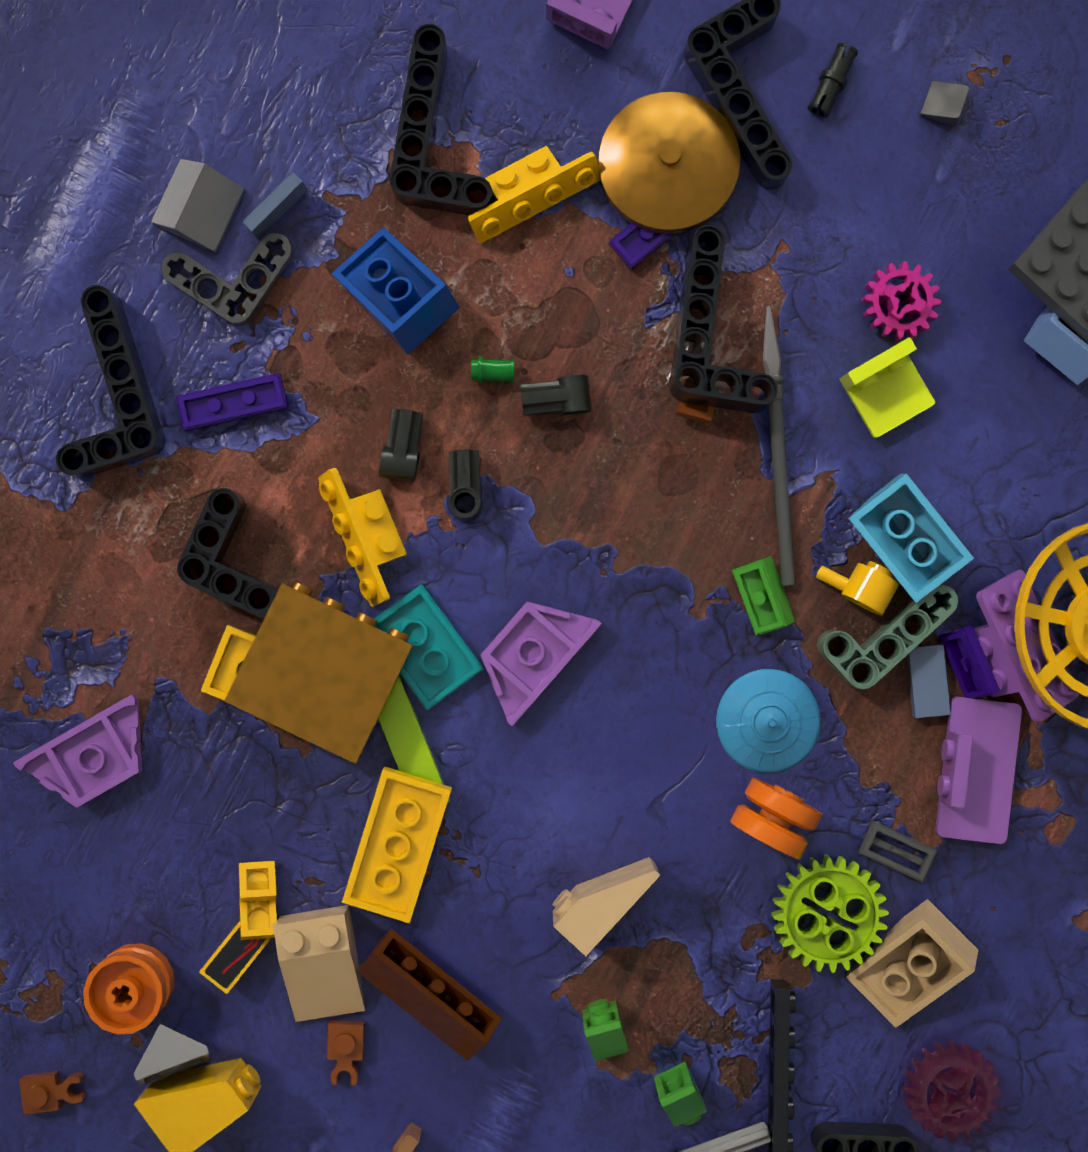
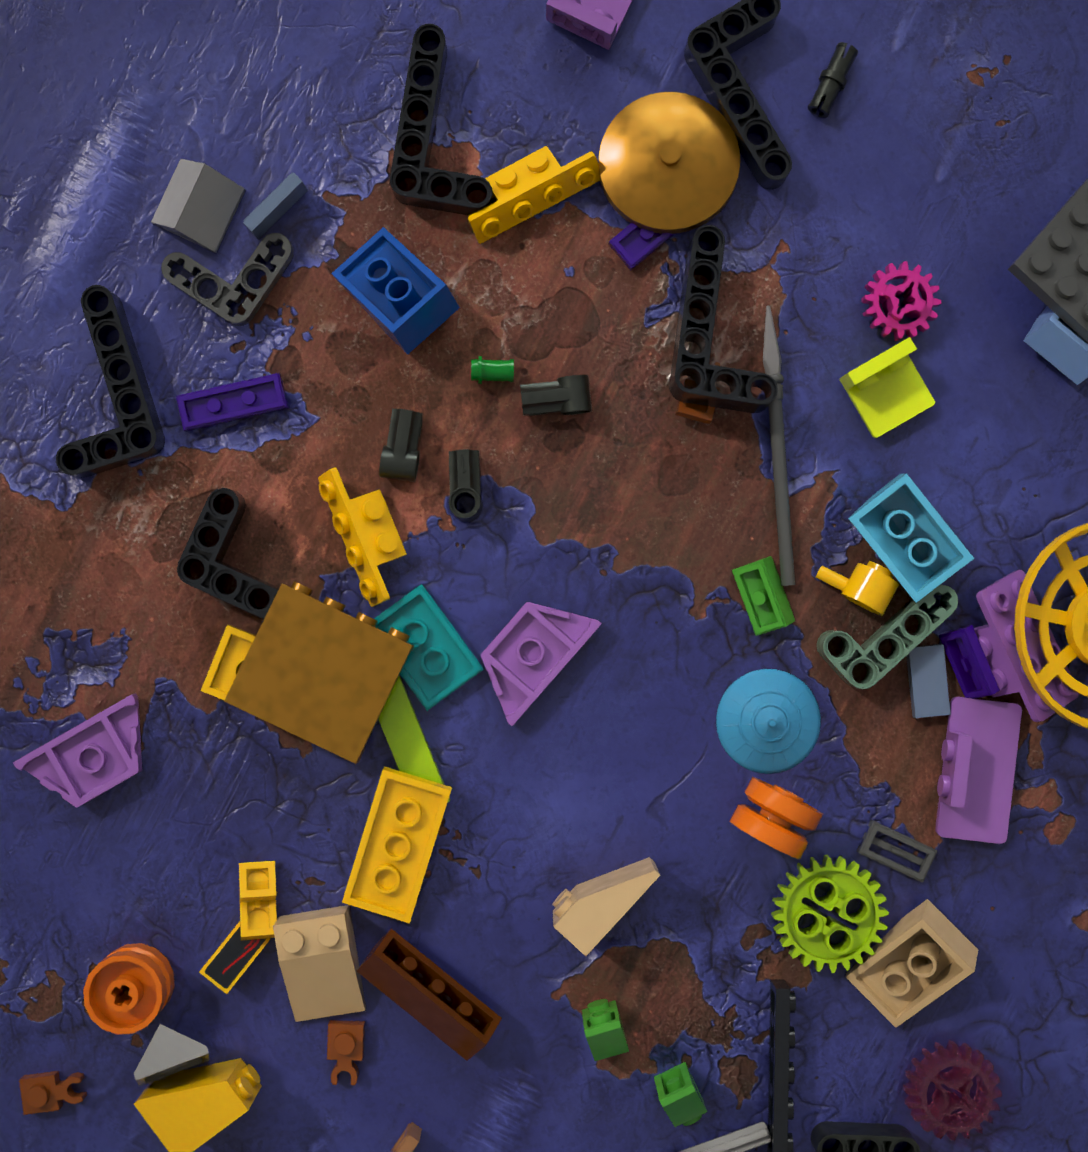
dark grey slope [919,81,970,127] -> none

